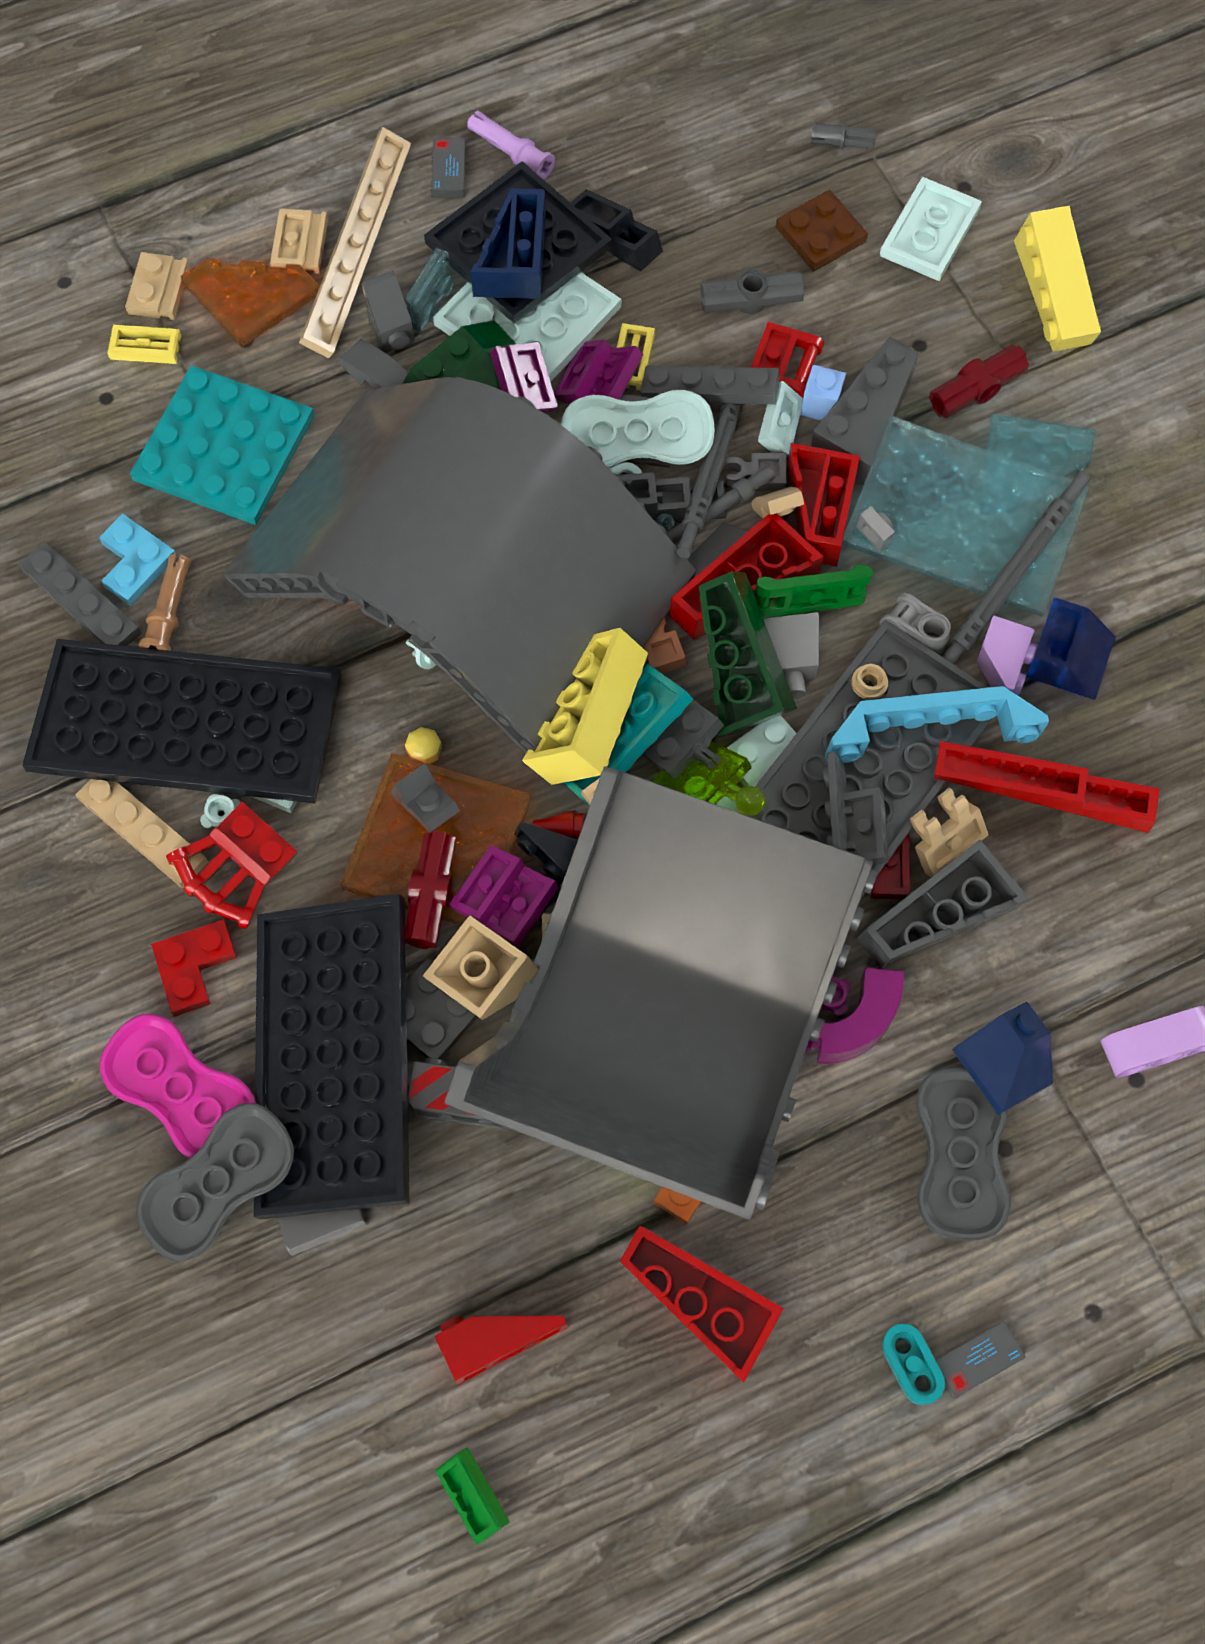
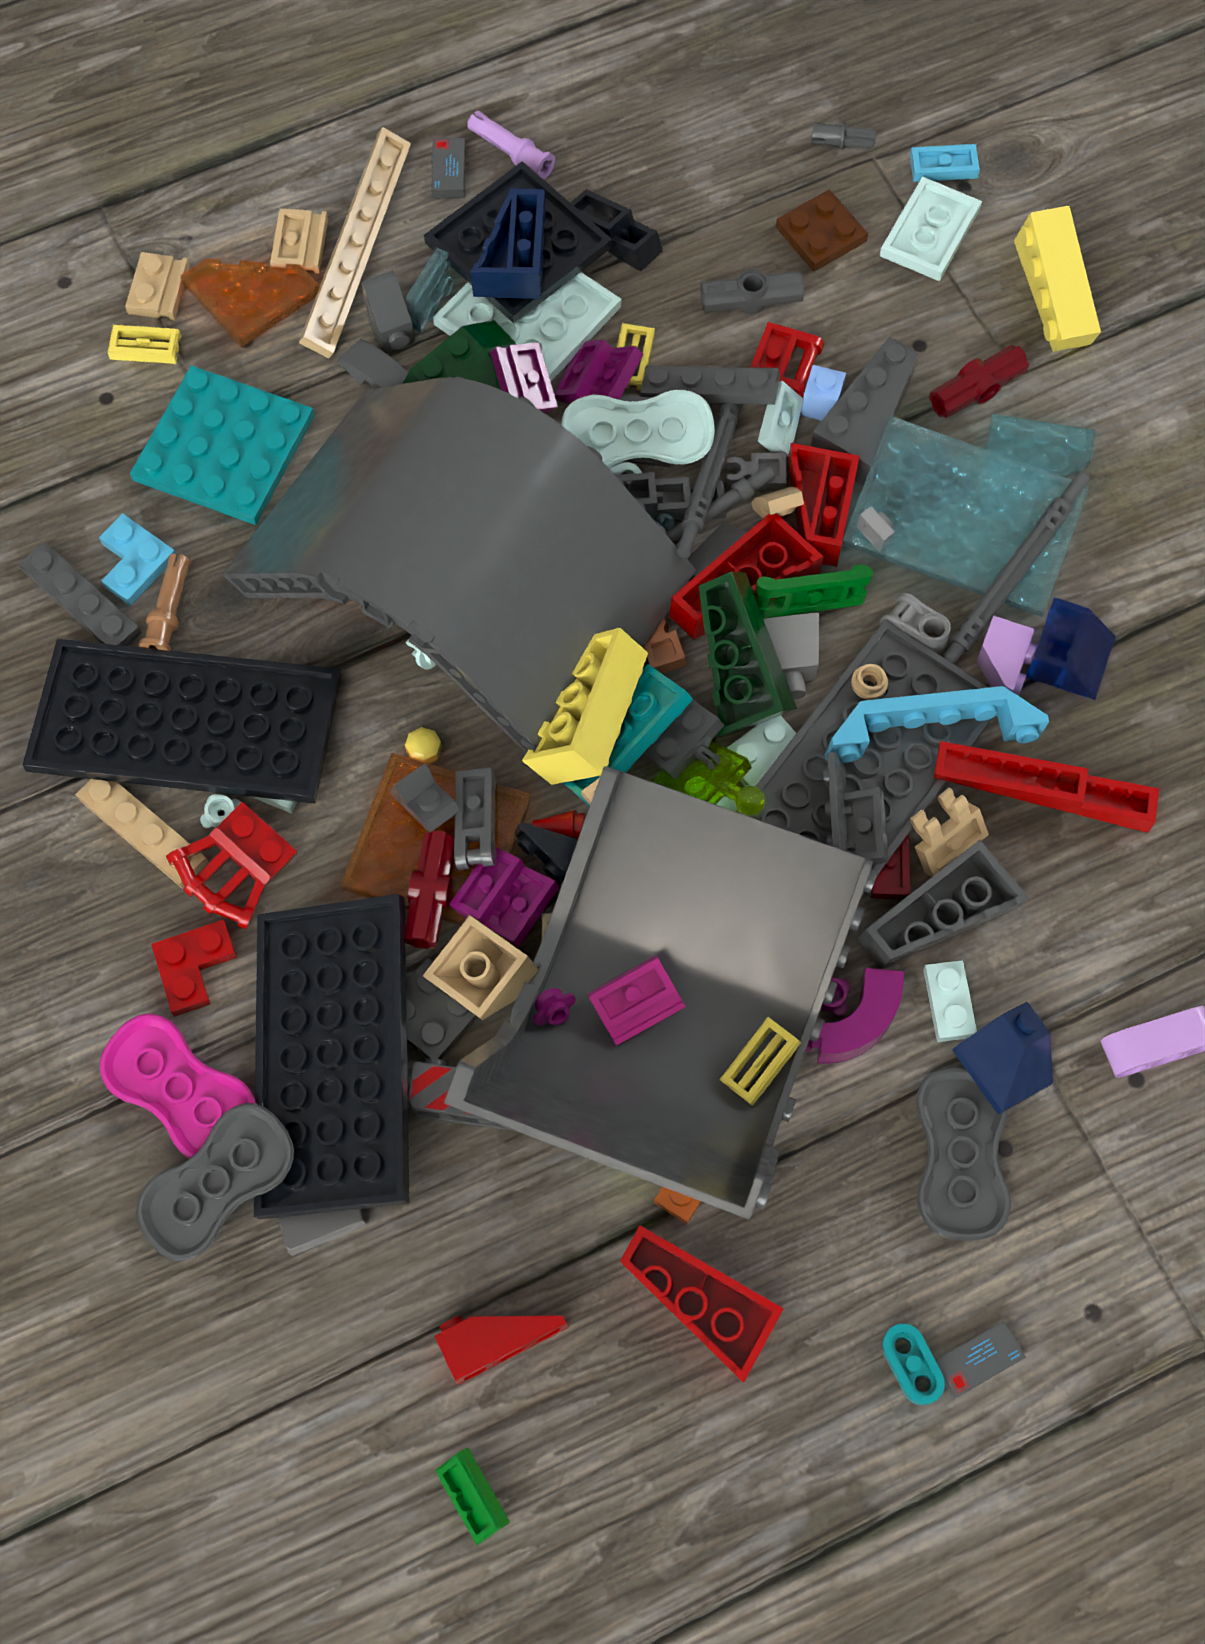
none -> dark grey plate [454,767,497,870]
none -> magenta plate [533,988,576,1026]
none -> dark pink plate [588,955,685,1046]
none -> light yellow tile [719,1017,801,1106]
none -> medium azure plate [910,144,980,182]
none -> light aqua plate [923,960,977,1042]

